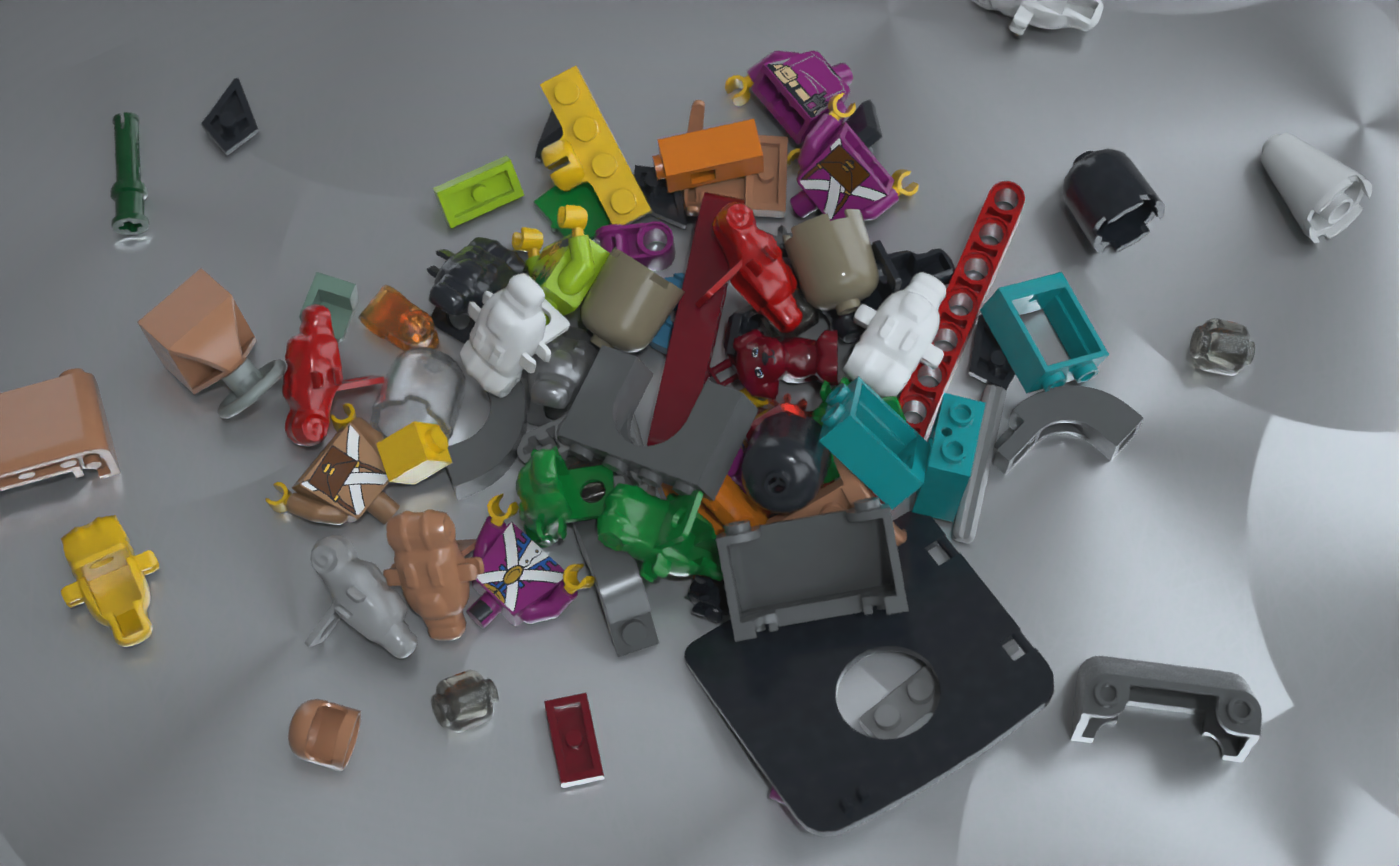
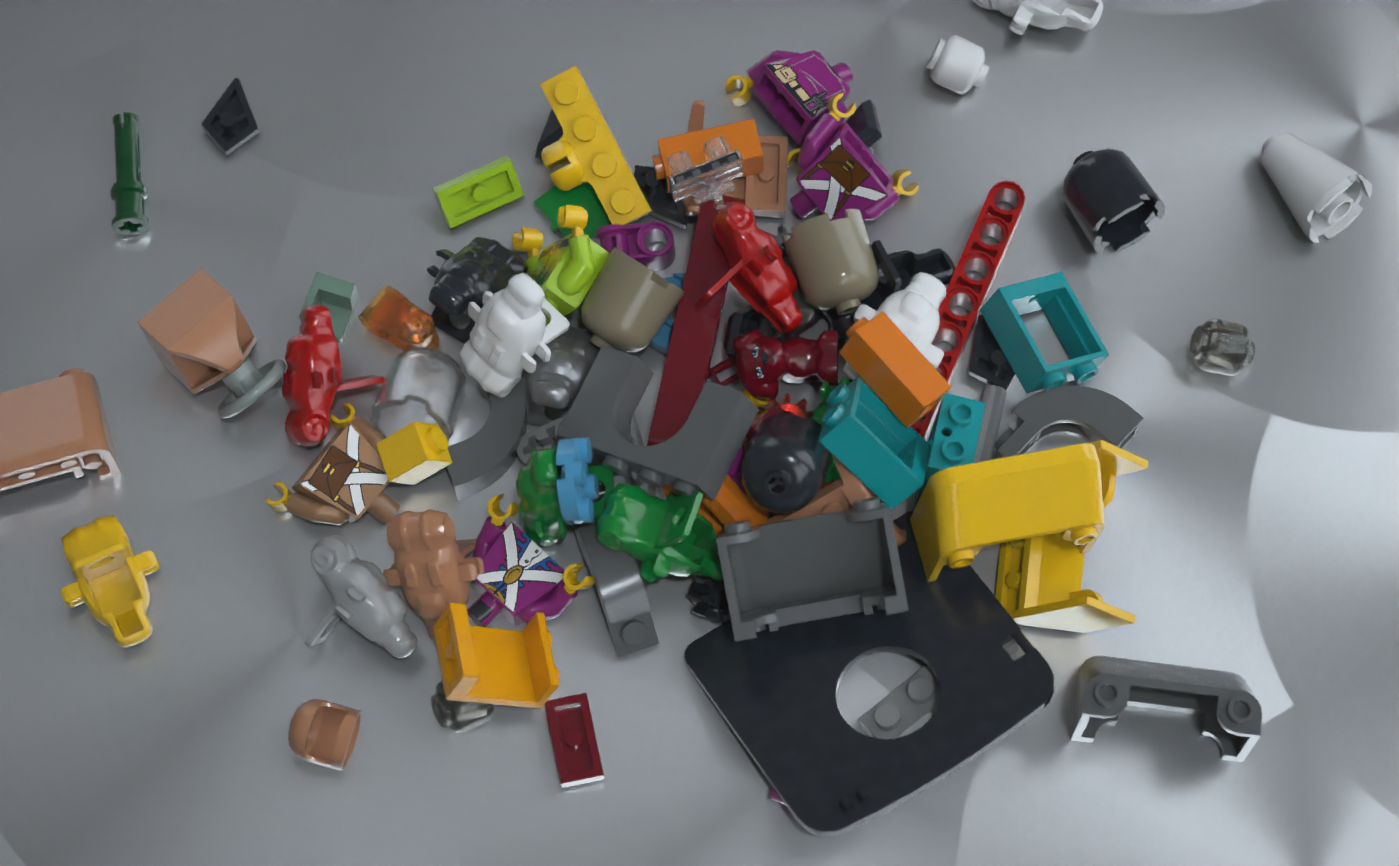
none -> light orange panel [433,603,560,709]
none -> dark azure plate [556,437,599,524]
none -> clear hips [667,136,744,210]
none -> orange brick [839,312,952,428]
none -> yellow windscreen [910,443,1104,582]
none -> white head [926,35,989,95]
none -> yellow windscreen [995,440,1148,633]

